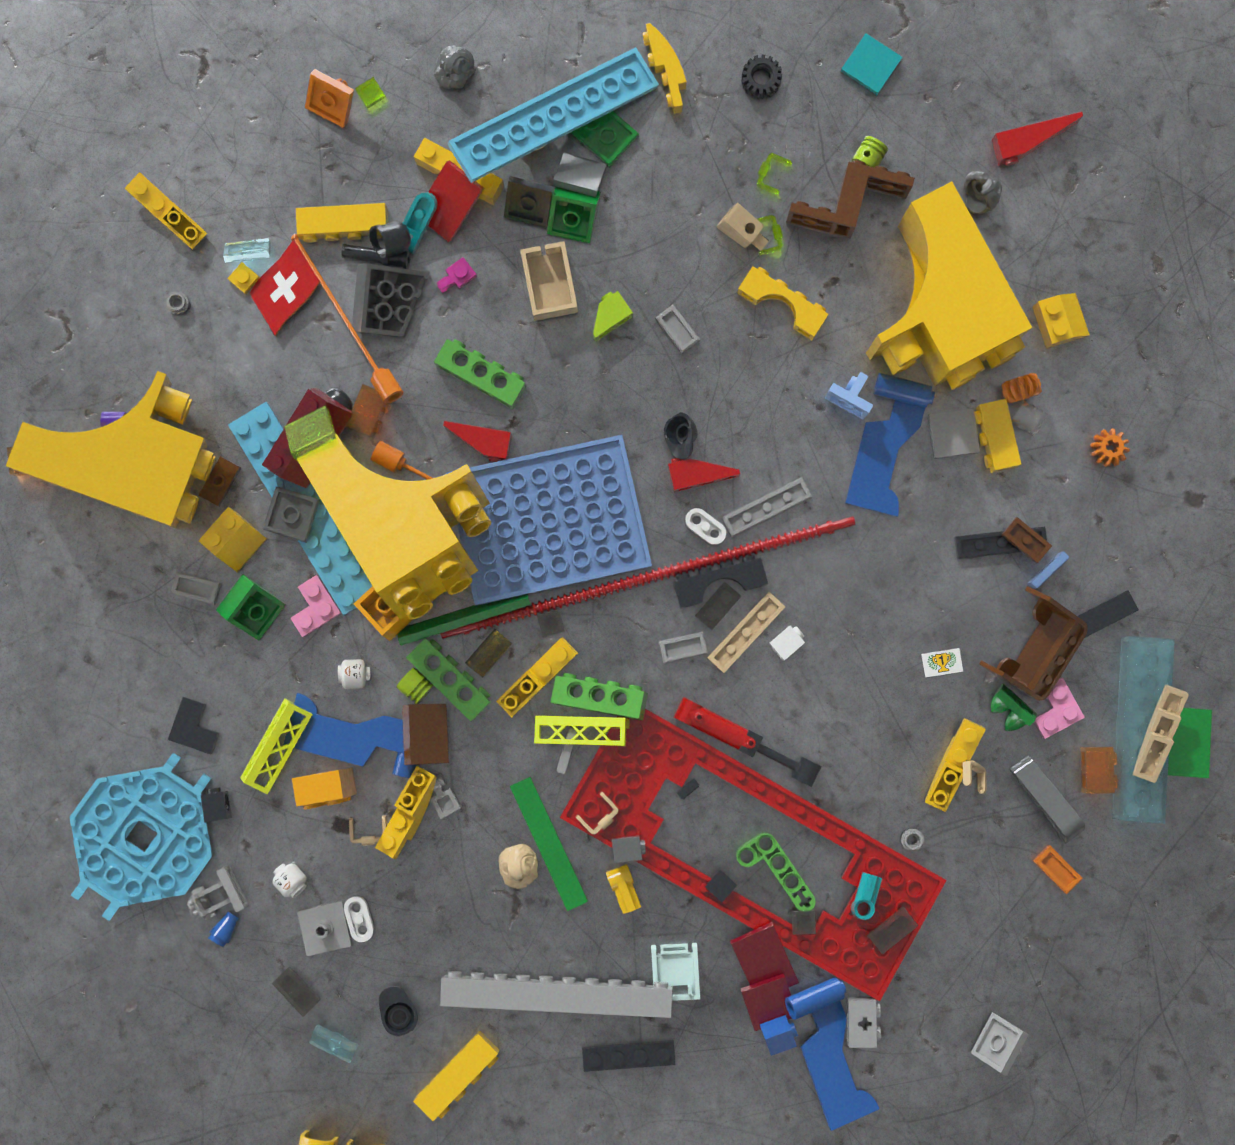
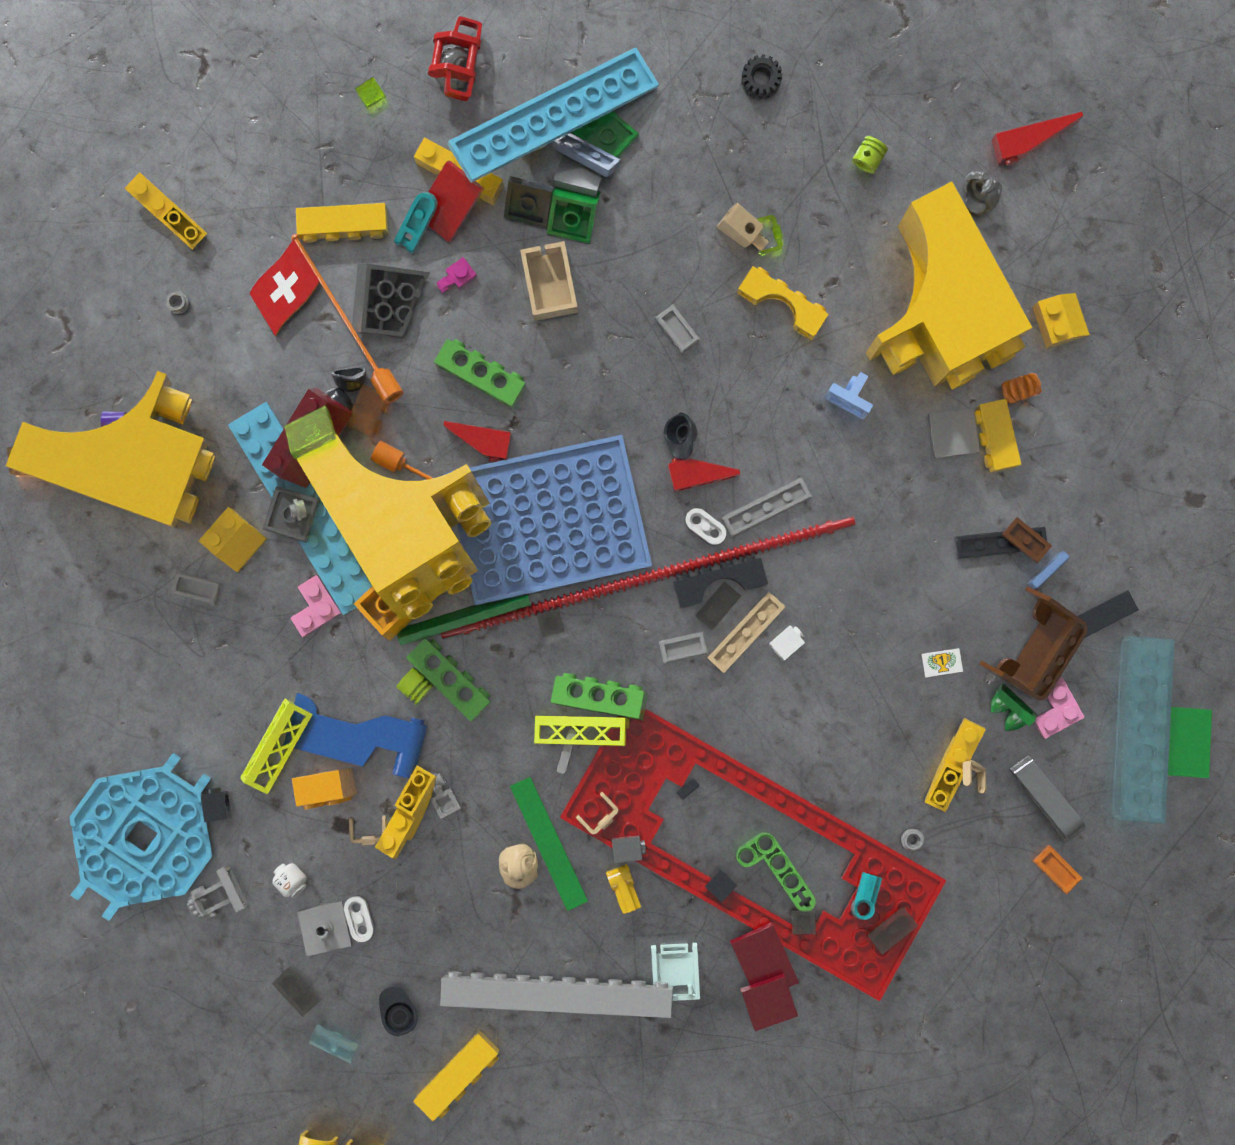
black tile [168,697,219,754] -> none
reddish brown plate [198,456,241,507] -> none
blue cone [208,912,239,948] -> none
green slope [216,574,286,641] -> none
clear light blue plate [223,238,271,262] -> none
yellow plate [227,262,260,294] -> none
orange tile [305,69,354,128] -> none
white head [338,659,370,689] -> none
black pin [341,244,411,269] -> none
black helmet [369,221,411,258] -> none
reddish brown container [402,704,449,765] -> none
clear smoke plate [465,628,512,678] -> none
yellow slope [496,637,578,718] -> none
black plate [582,1040,676,1072] -> none
lime slope [593,291,633,342] -> none
yellow slope [642,23,687,114] -> none
red piece [673,697,822,787] -> none
clear neon green piece [757,153,792,195] -> none
blue brick [760,1015,798,1056] -> none
blue door [785,977,879,1131] -> none
reddish brown bracket [786,161,915,239] -> none
teal tile [840,33,902,95] -> none
blue door [845,372,935,517] -> none
light grey brick [846,997,881,1048] -> none
light grey tile [971,1012,1029,1076] -> none
clear orange brick [1080,747,1118,794] -> none
orange gear [1090,428,1130,467] -> none
tan slope [1133,684,1189,783] -> none
none -> light grey plate [289,499,307,522]
none -> black piece [331,367,366,392]
none -> red bar [428,16,482,102]
none -> sand blue plate [552,133,620,177]

